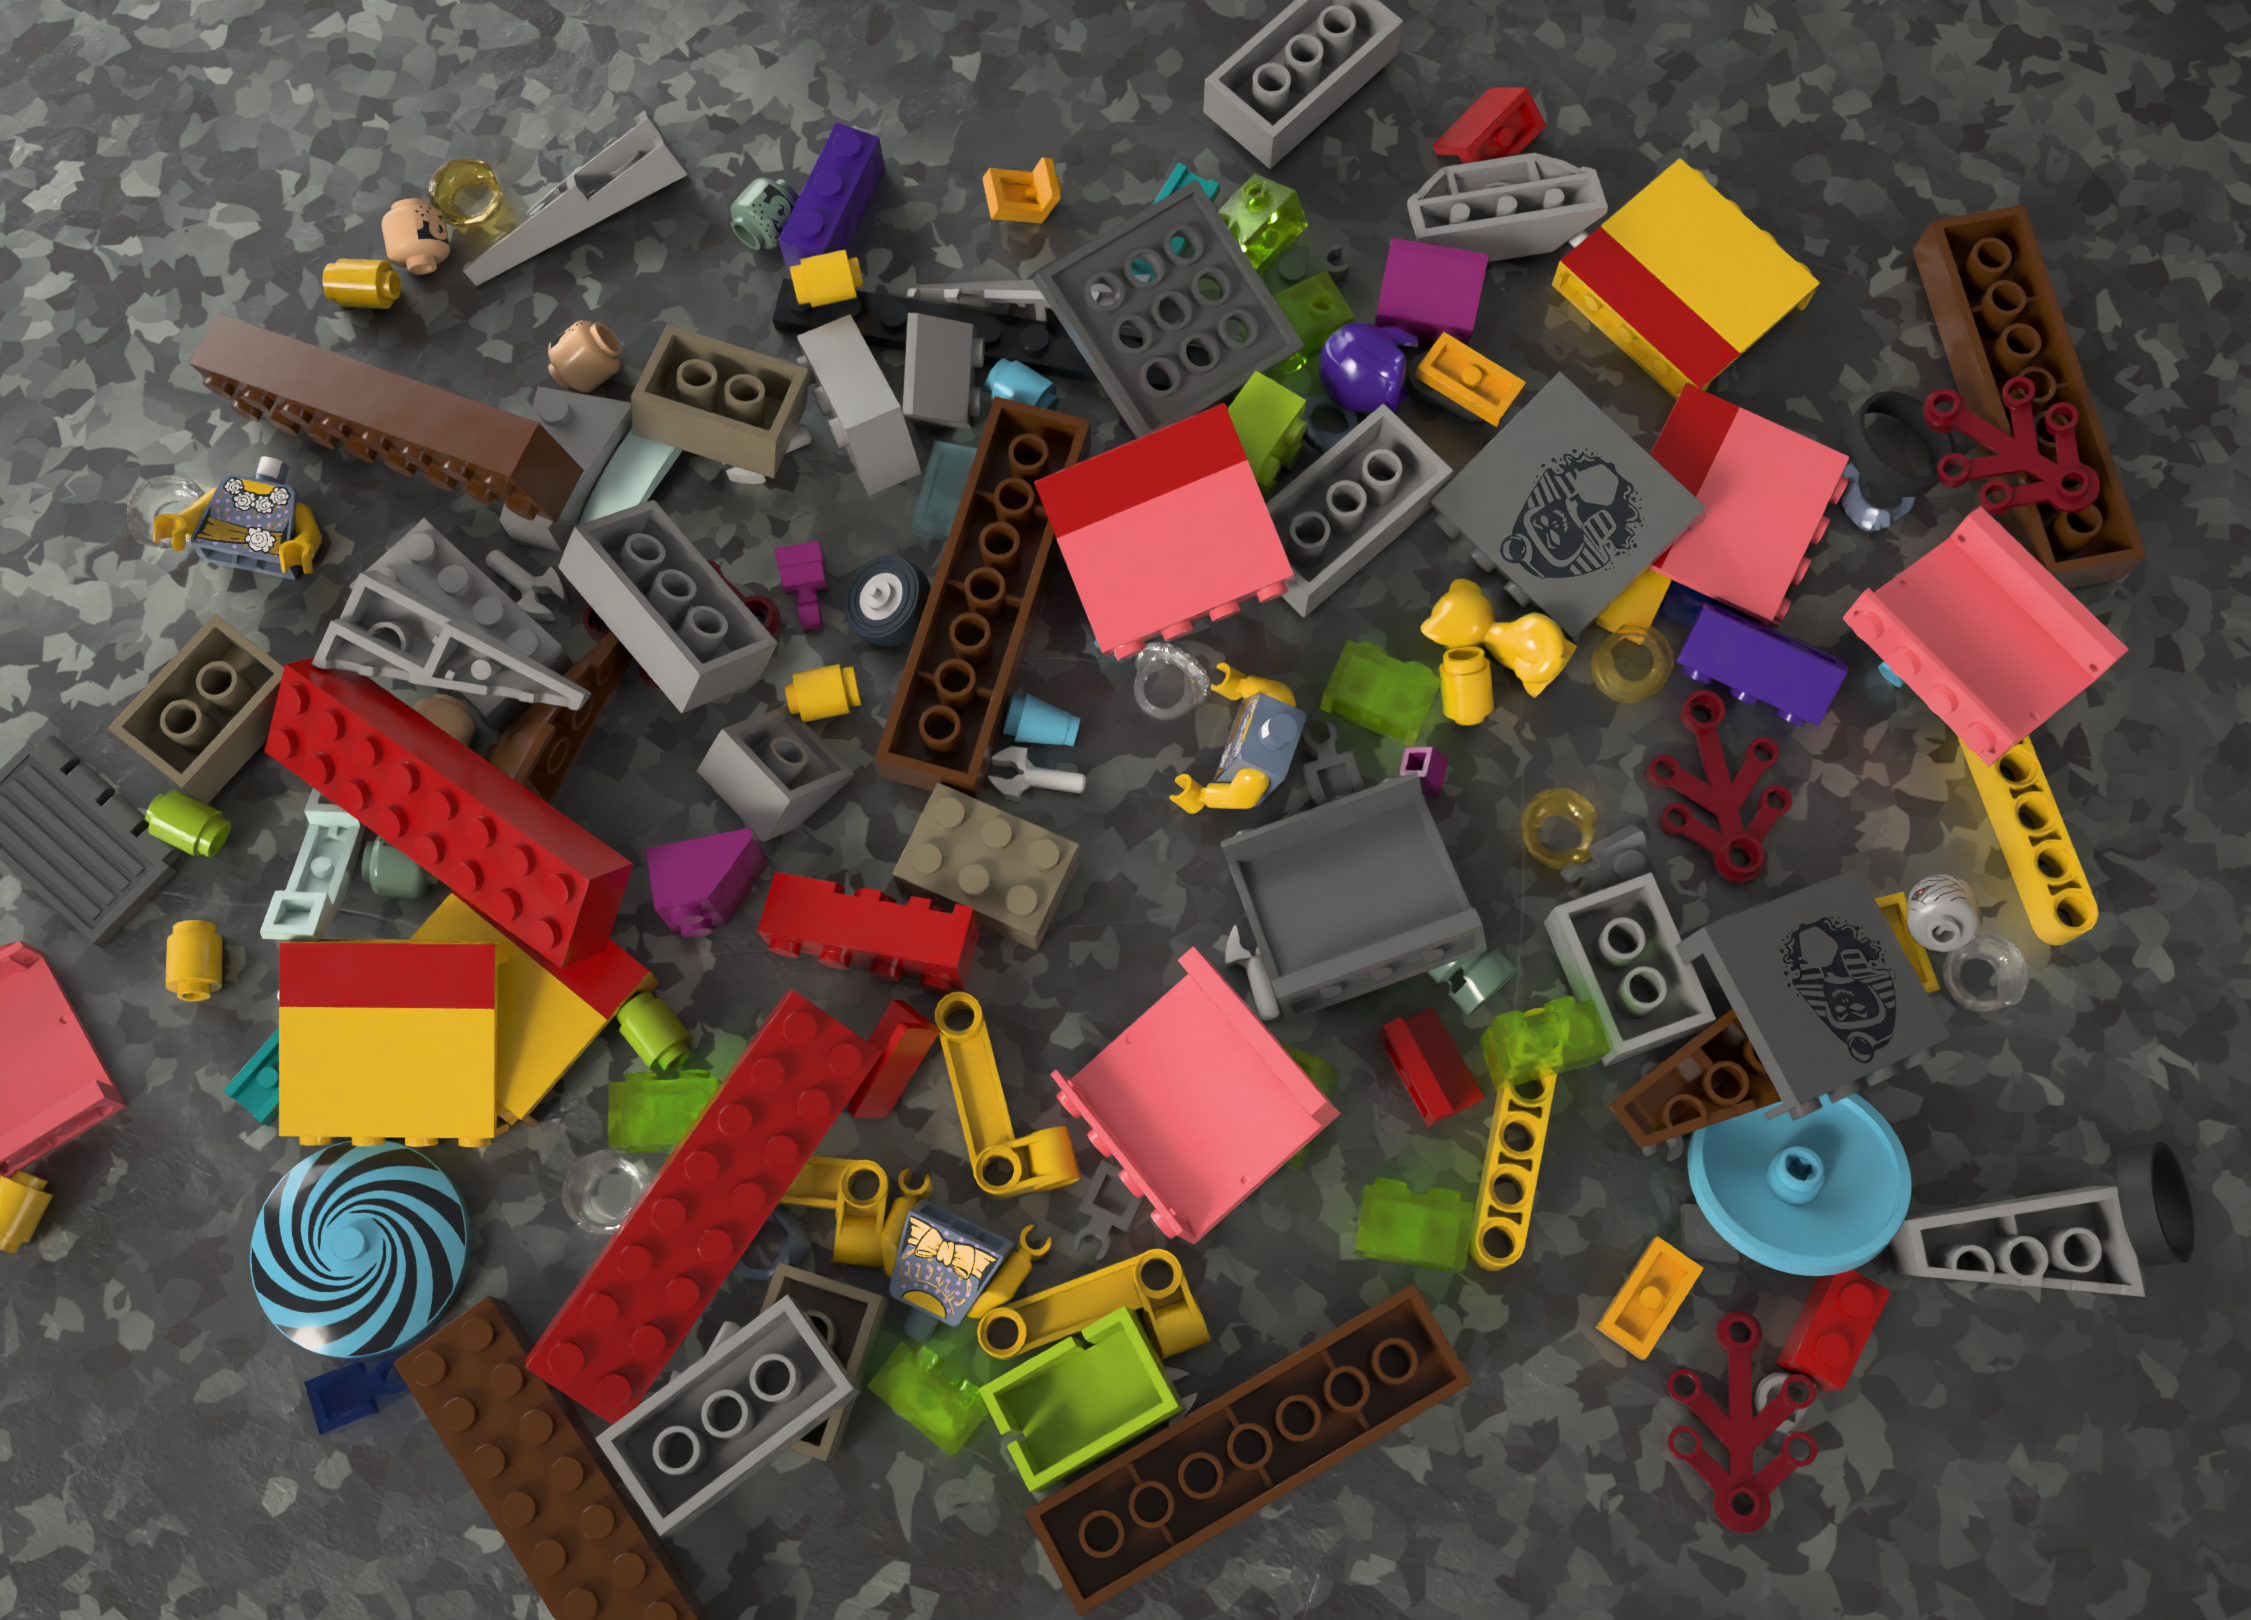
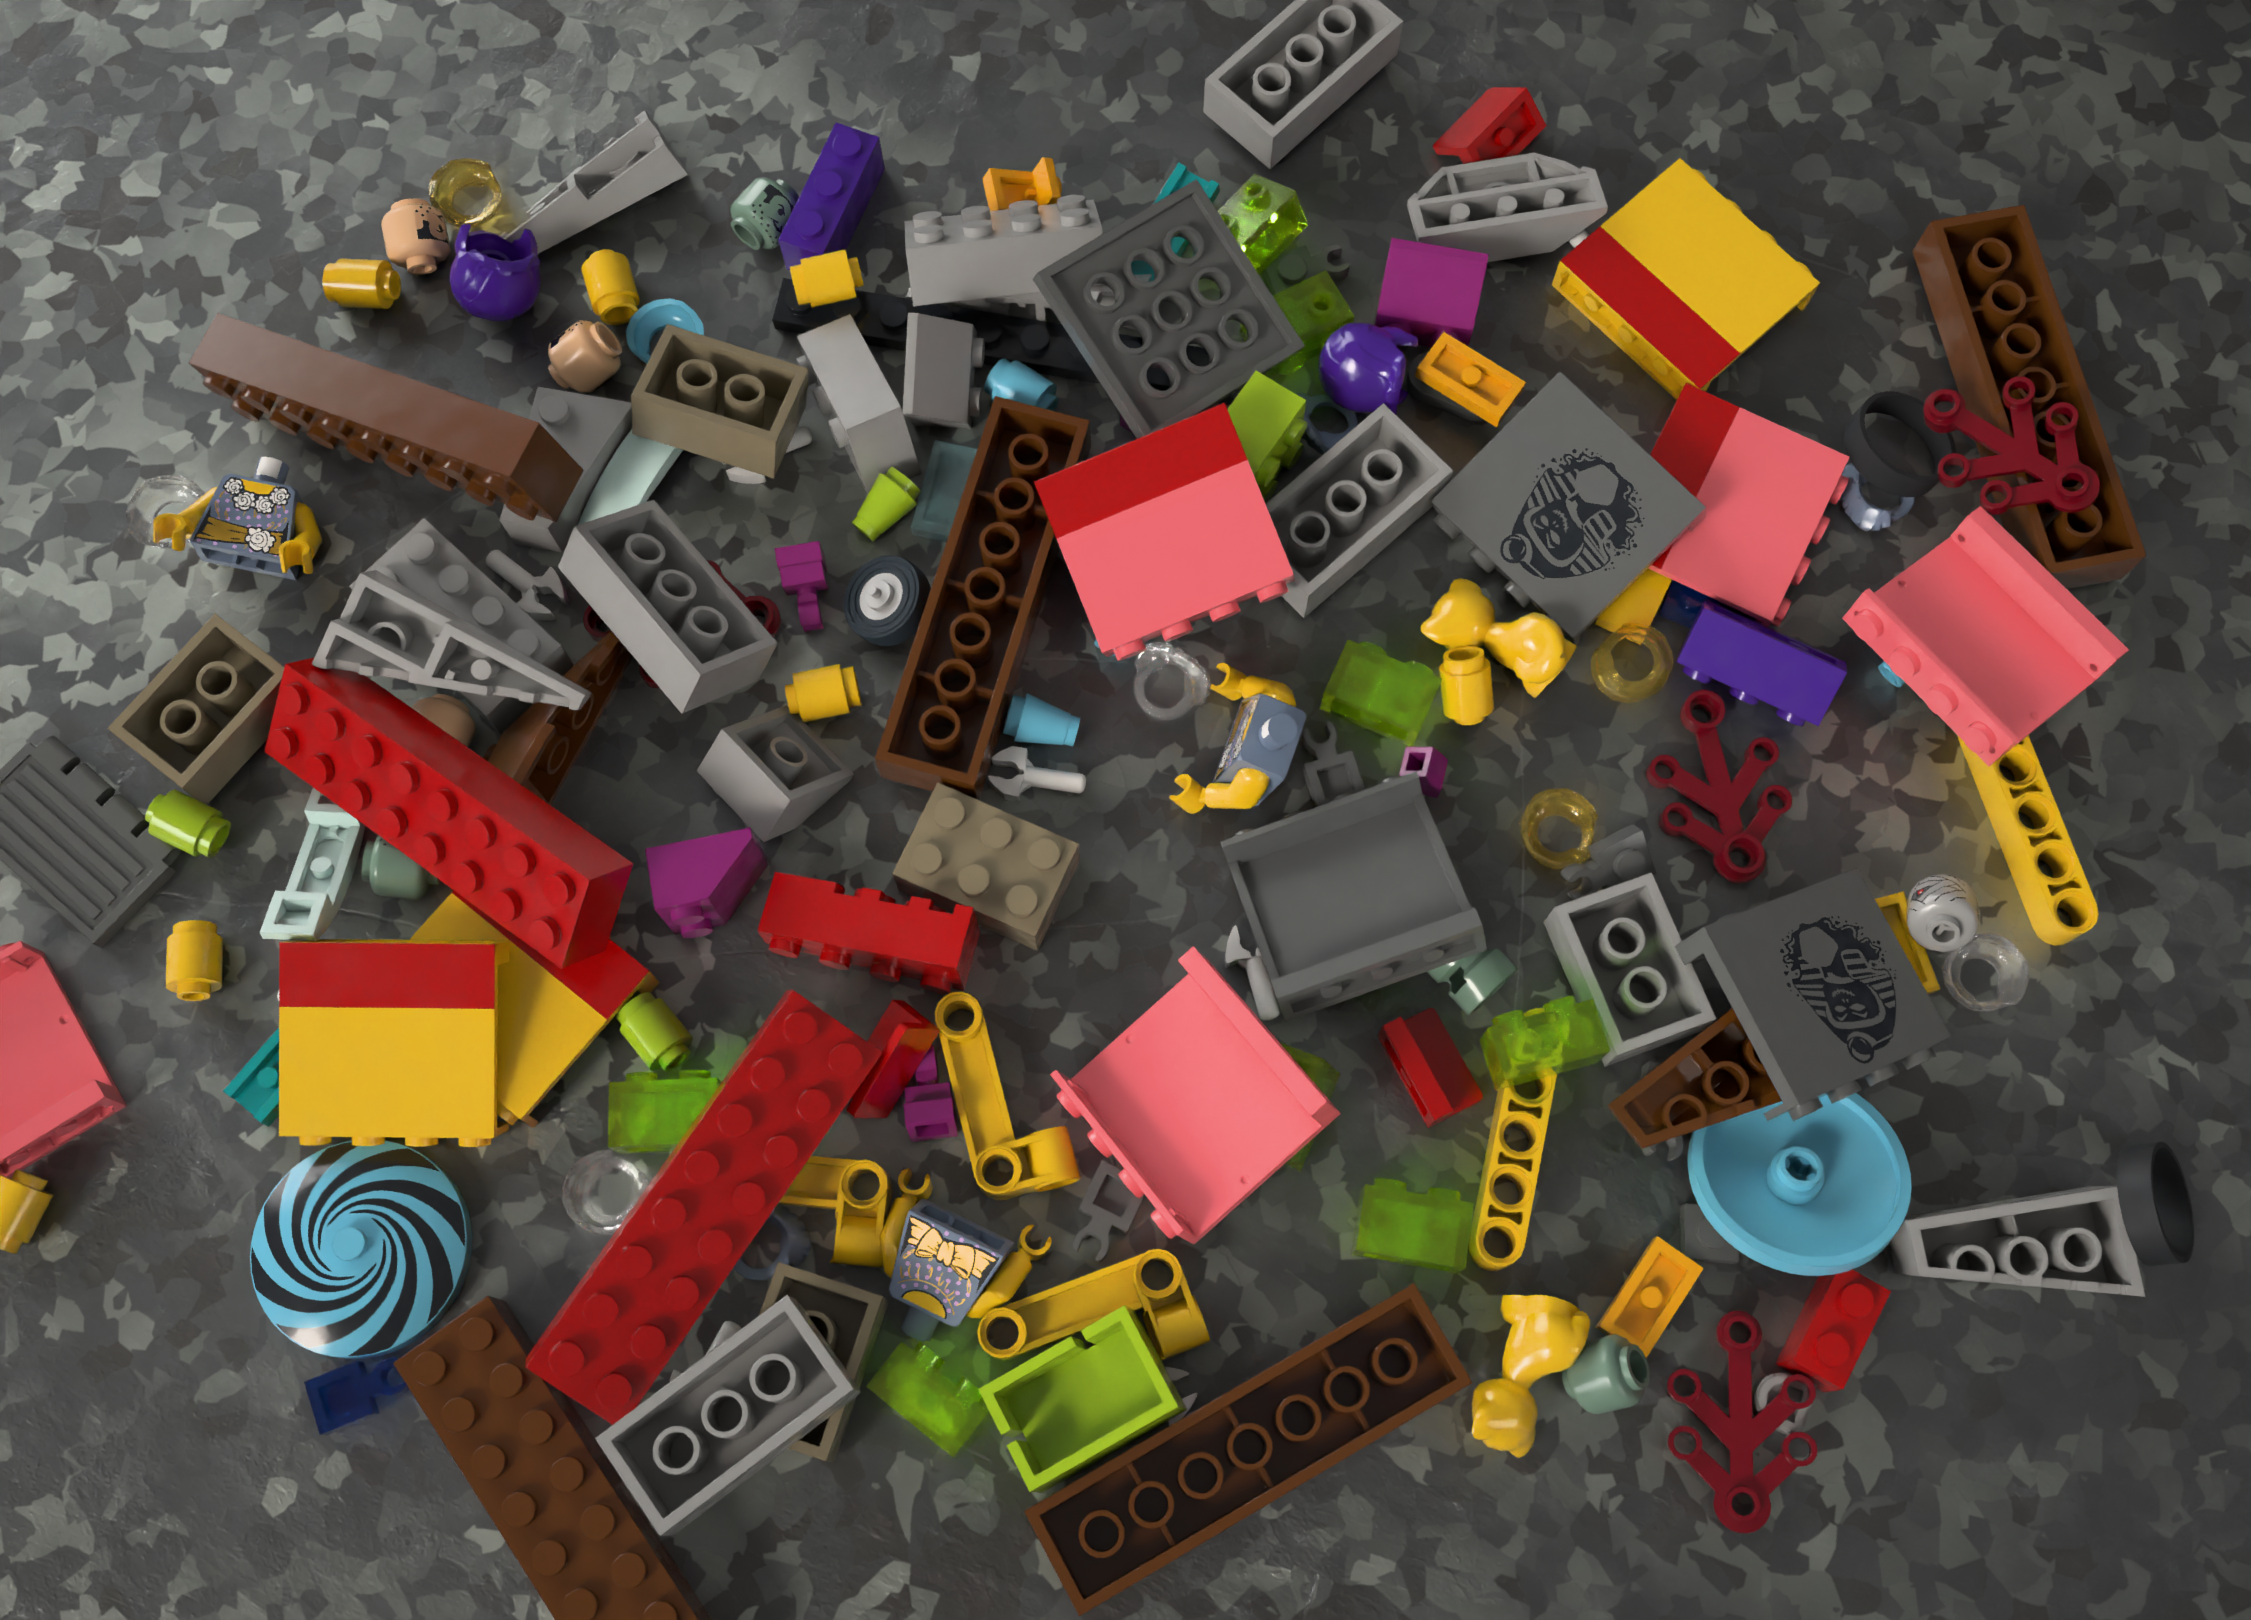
none -> dark purple hair [449,224,541,321]
none -> yellow brick [581,249,640,325]
none -> medium azure piece [626,298,704,364]
none -> lime cone [851,466,921,542]
none -> light grey brick [904,195,1103,306]
none -> magenta piece [904,1045,958,1142]
none -> yellow animal [1472,1295,1590,1458]
none -> sand green head [1562,1334,1650,1414]

